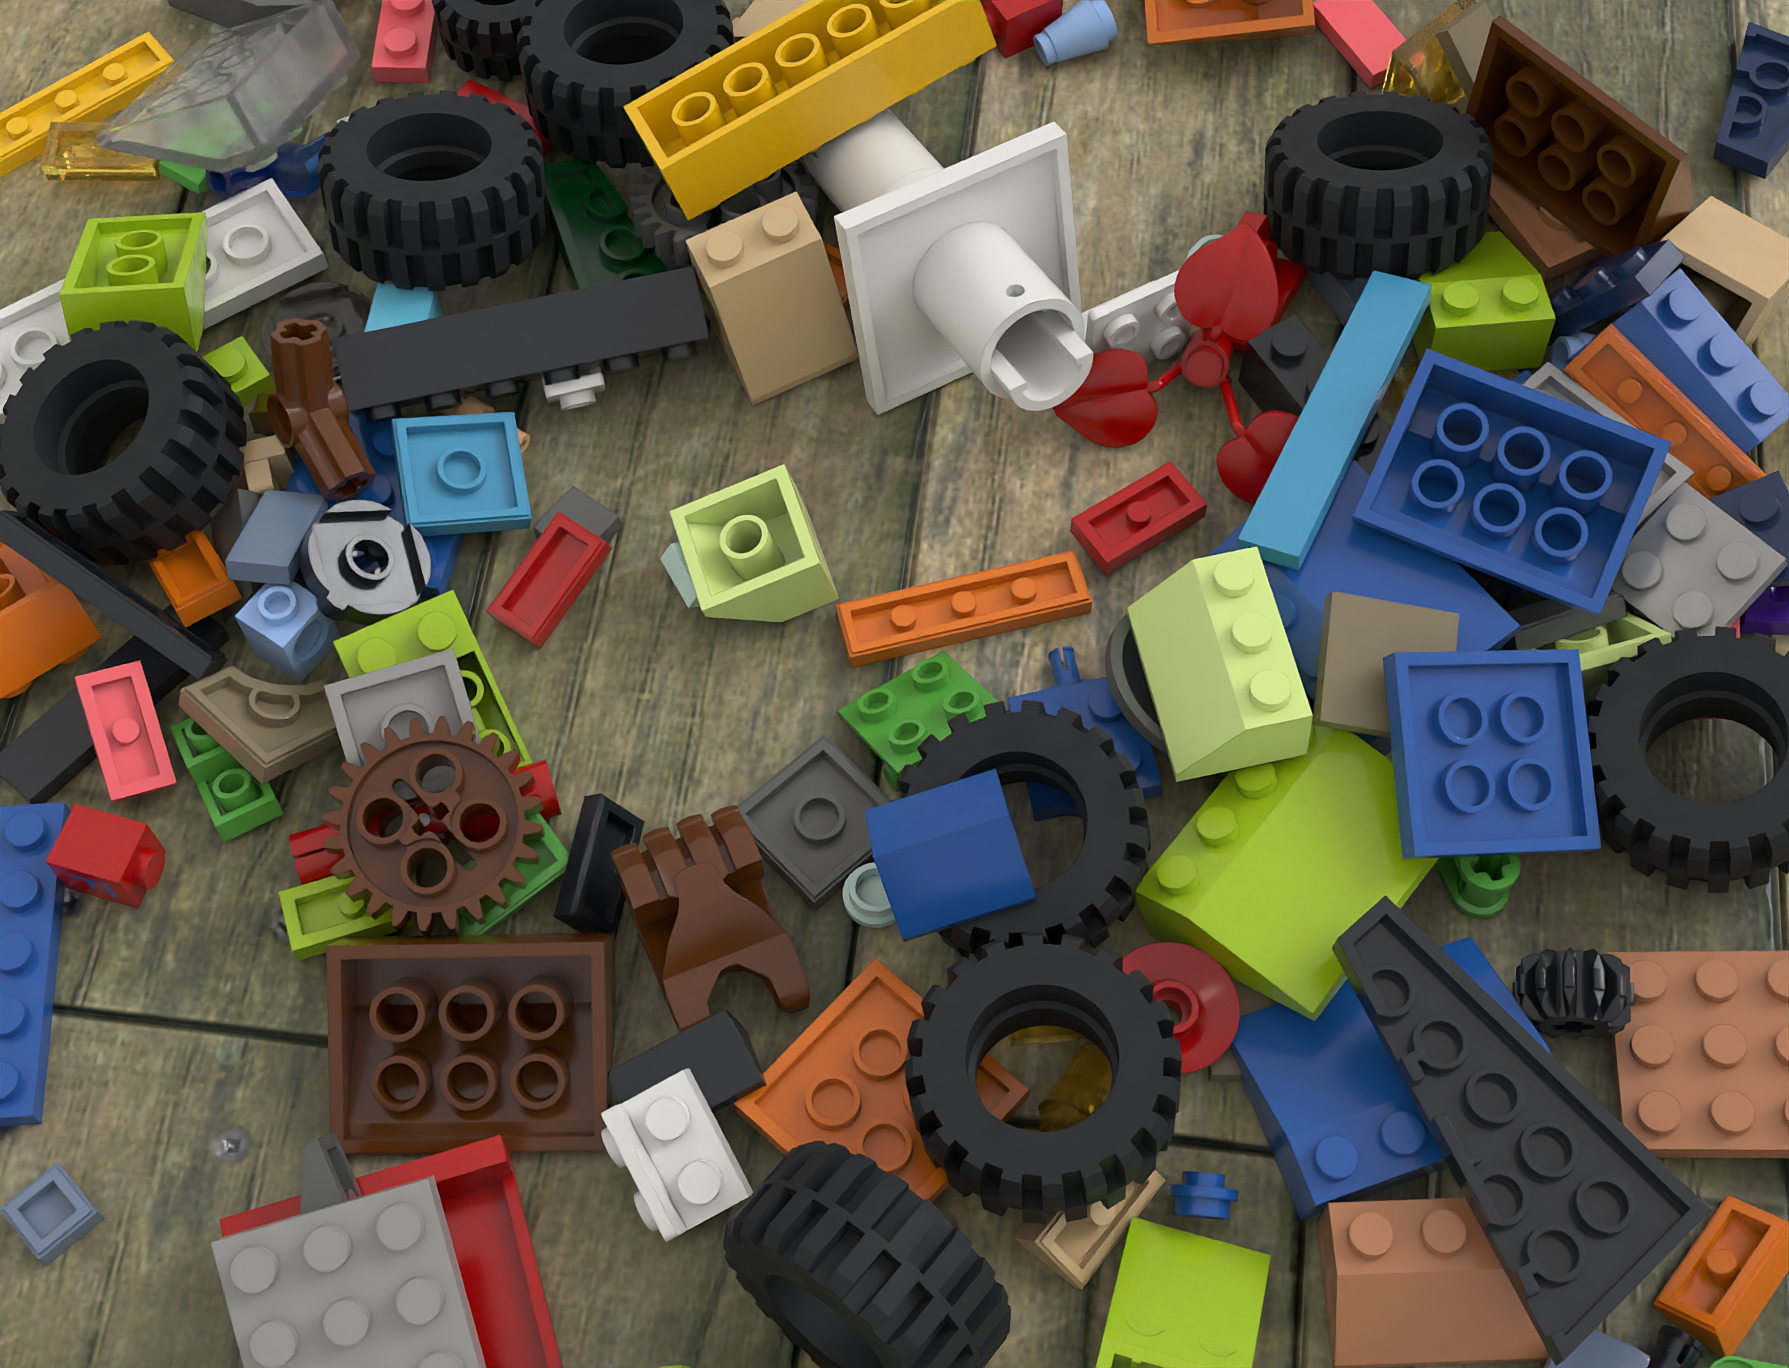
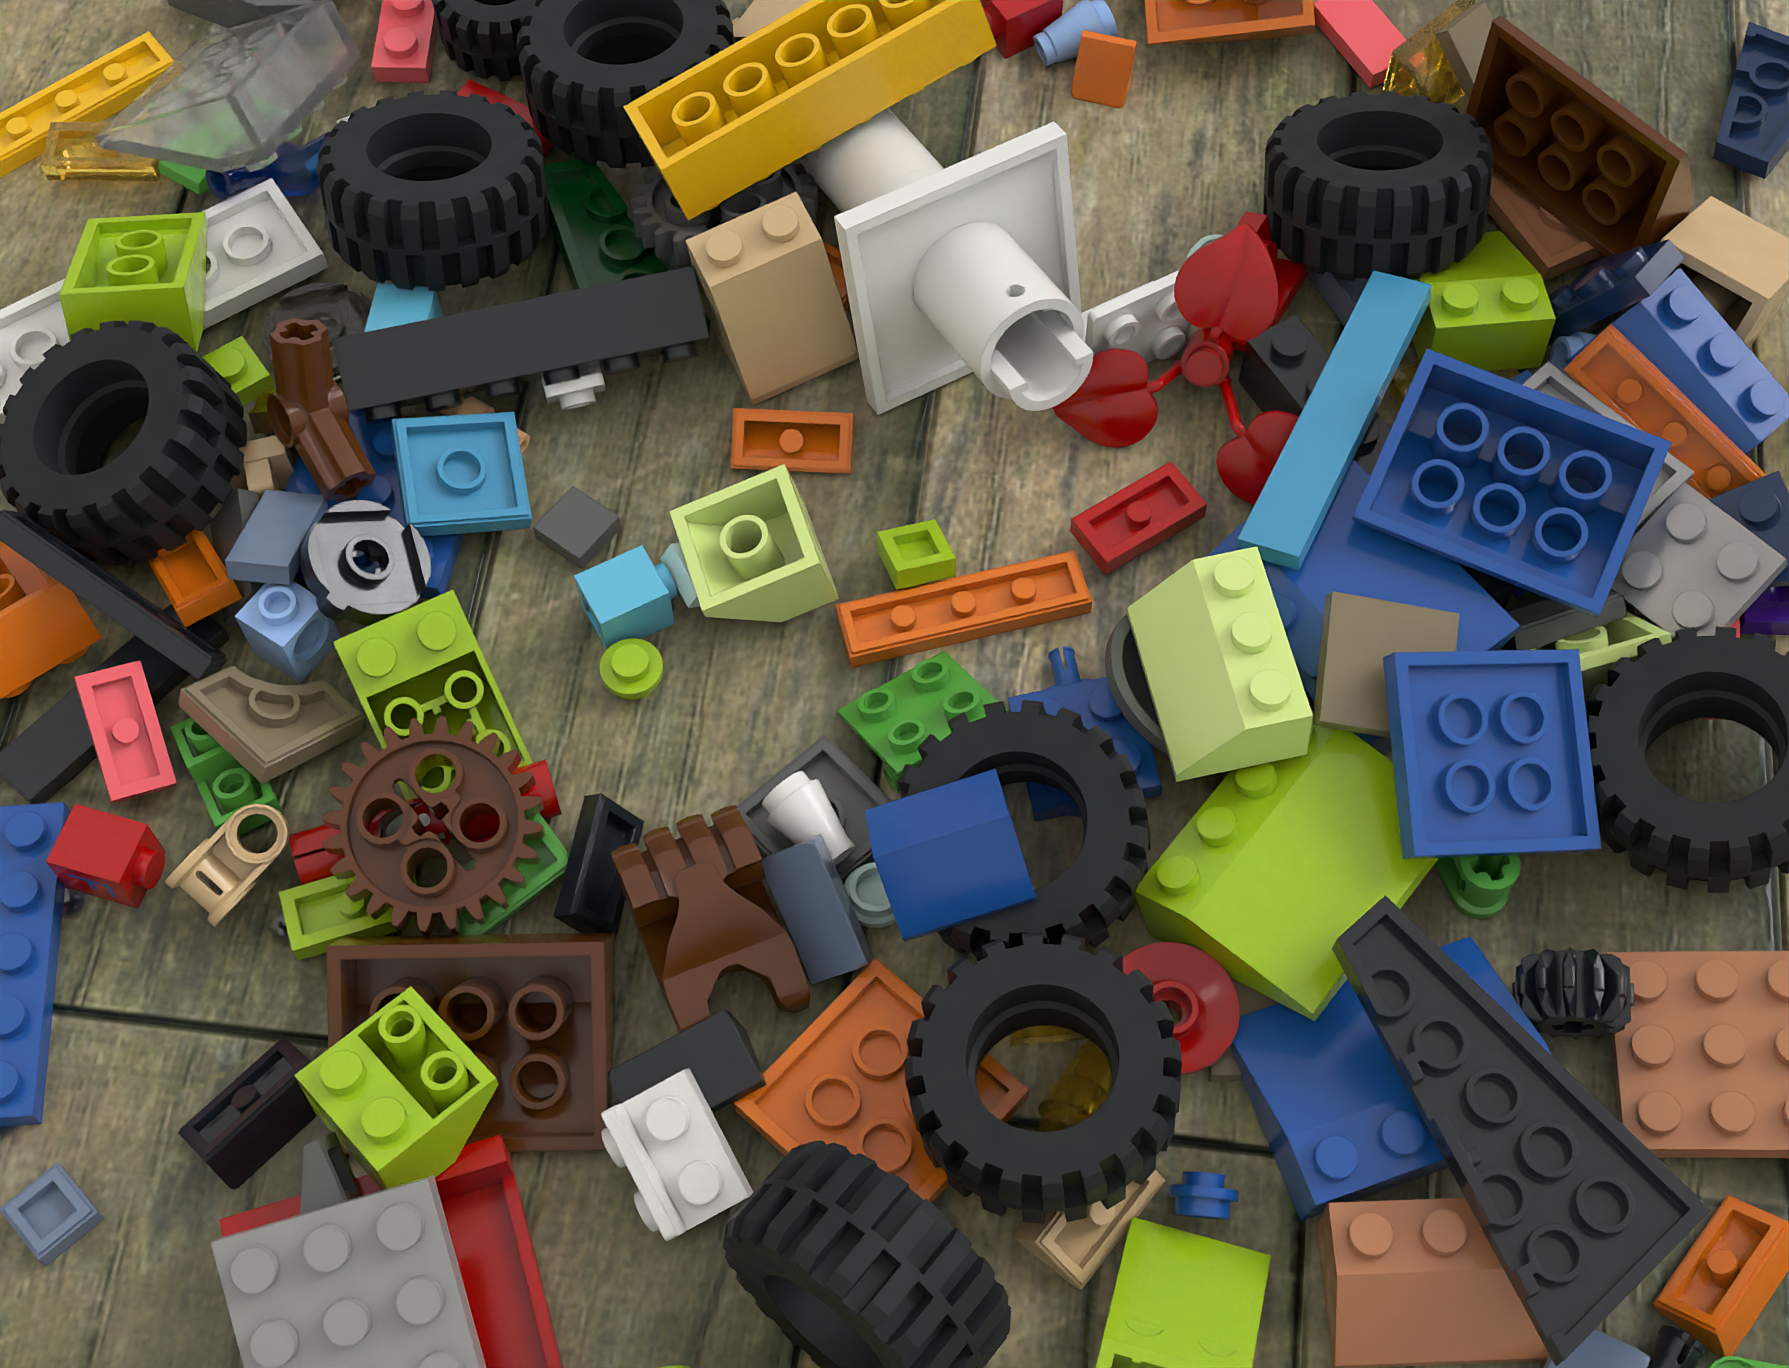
light grey plate [324,649,481,800] -> none
red tile [486,511,612,649] -> none
none -> tan piece [165,804,290,927]
none -> black slope [177,1037,317,1189]
none -> lime slope [294,986,499,1190]
none -> medium azure brick [574,545,678,651]
none -> lime plate [600,638,664,700]
none -> orange slope [731,408,855,474]
none -> sand blue slope [761,834,874,984]
none -> white cone [762,771,856,867]
none -> lime plate [877,519,956,590]
none -> orange slope [1071,30,1137,108]

